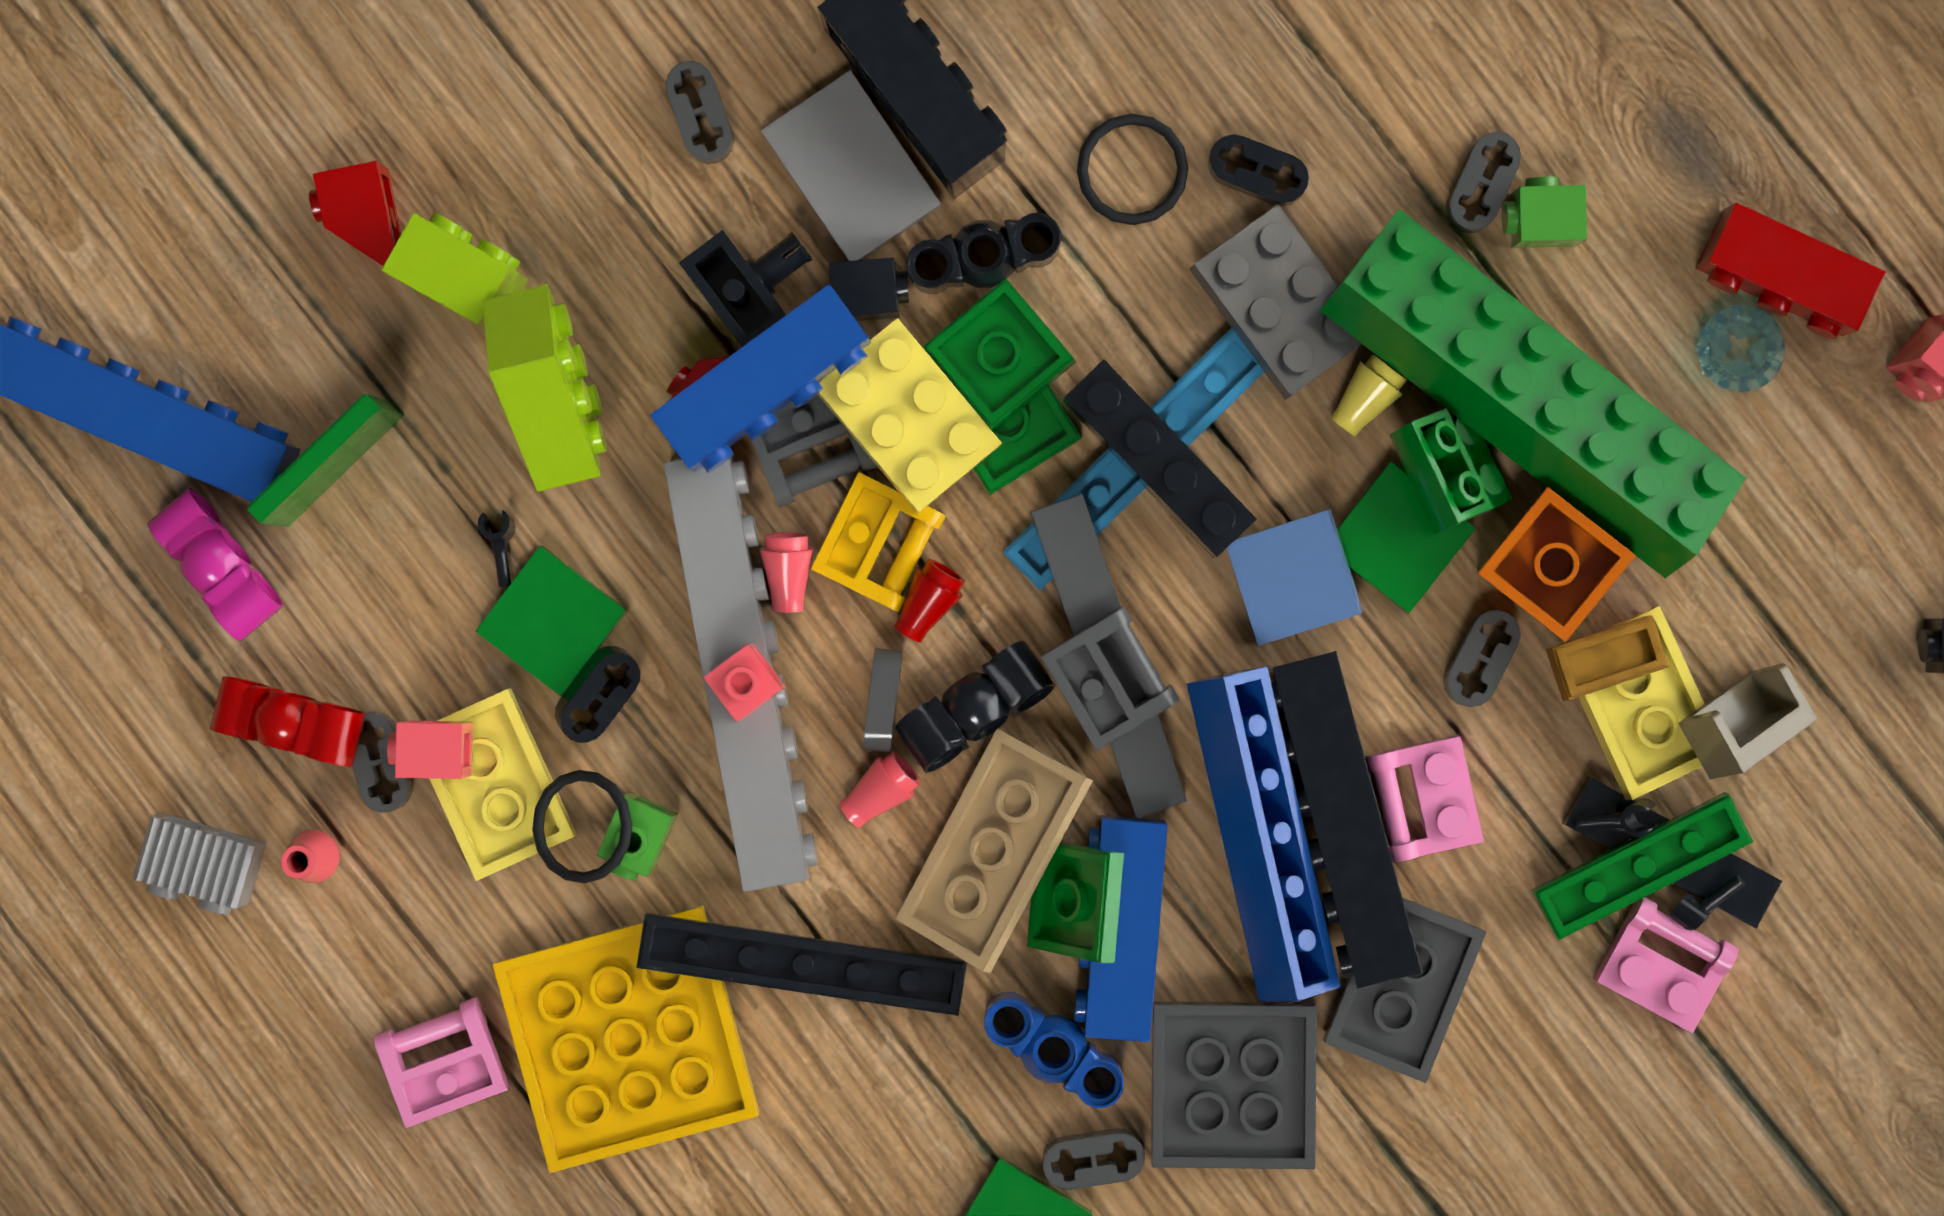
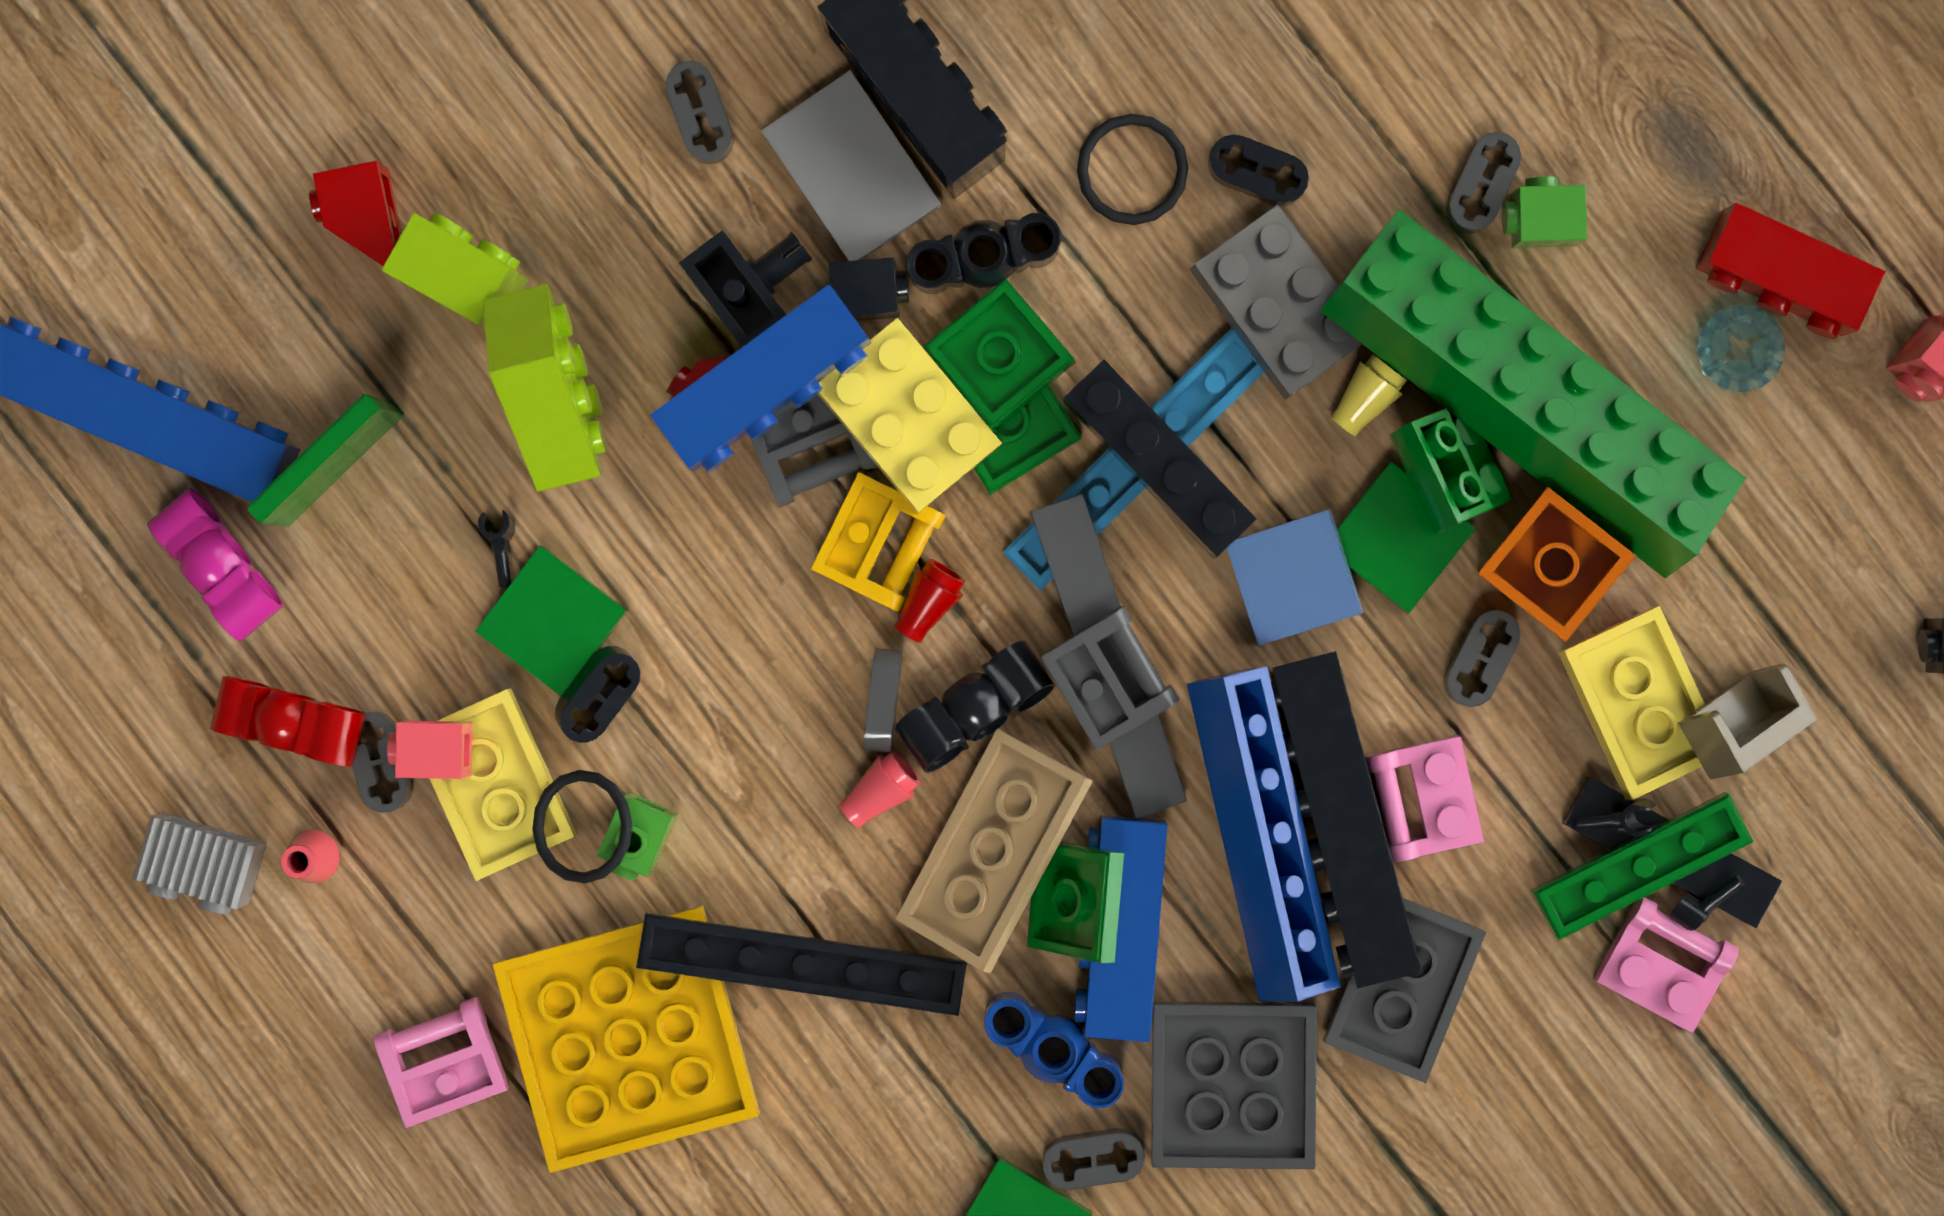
light grey brick [664,456,818,892] -> none
coral brick [703,643,786,722] -> none
coral cone [760,532,814,613] -> none
pearl gold tile [1546,615,1669,701] -> none

